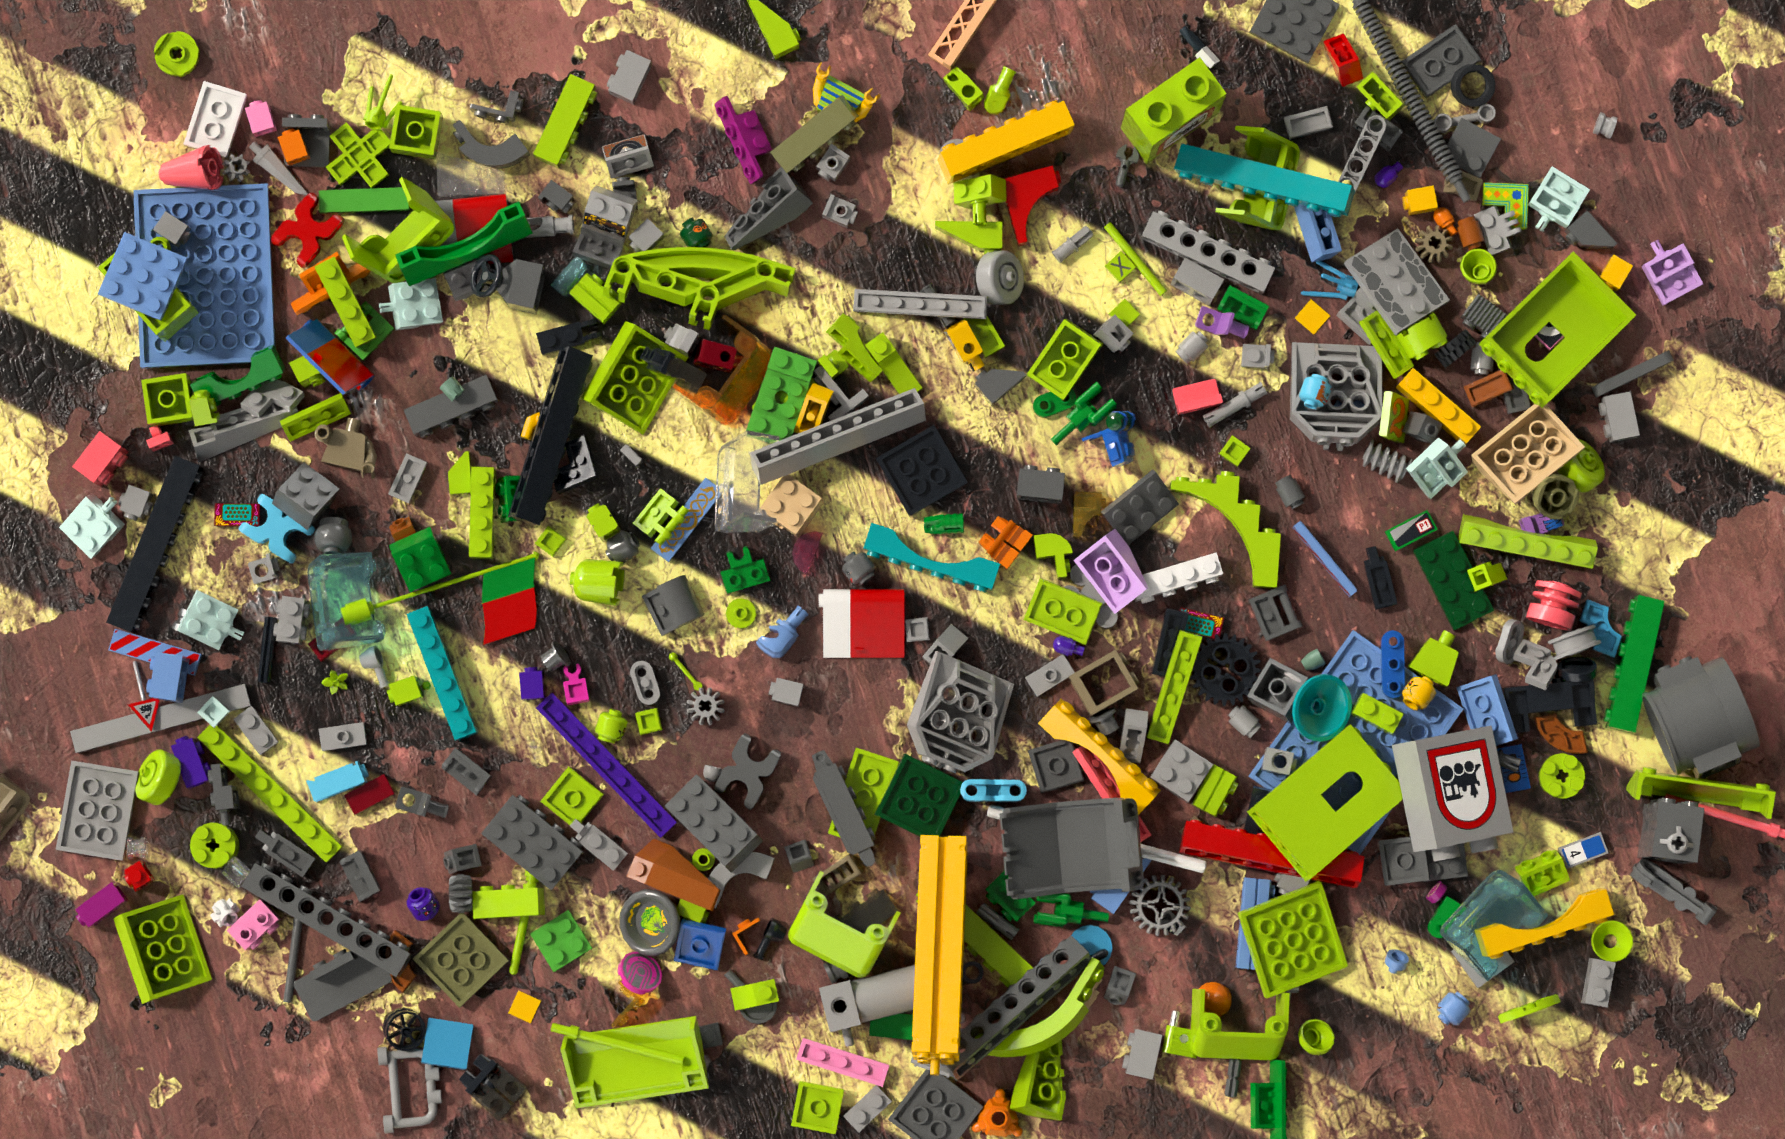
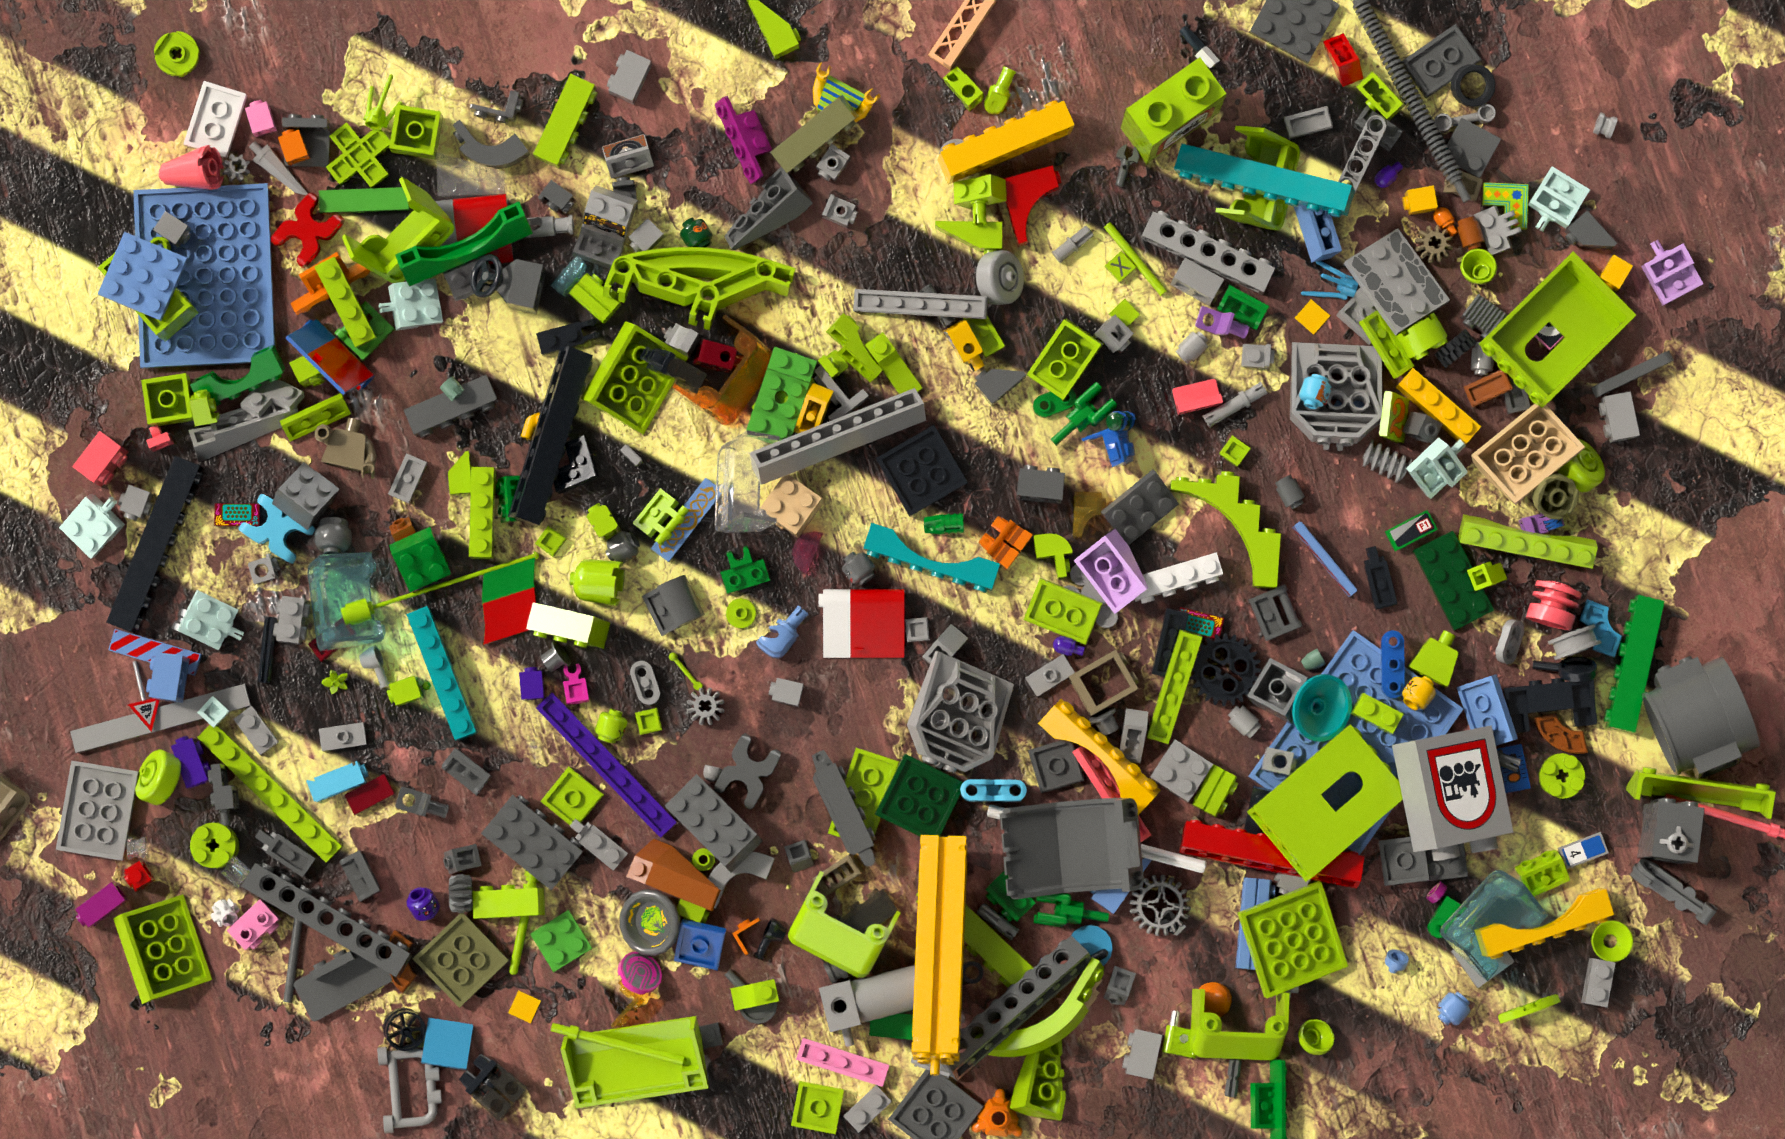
light grey plate [1513,639,1558,690] -> none
none -> wedge [526,602,610,649]

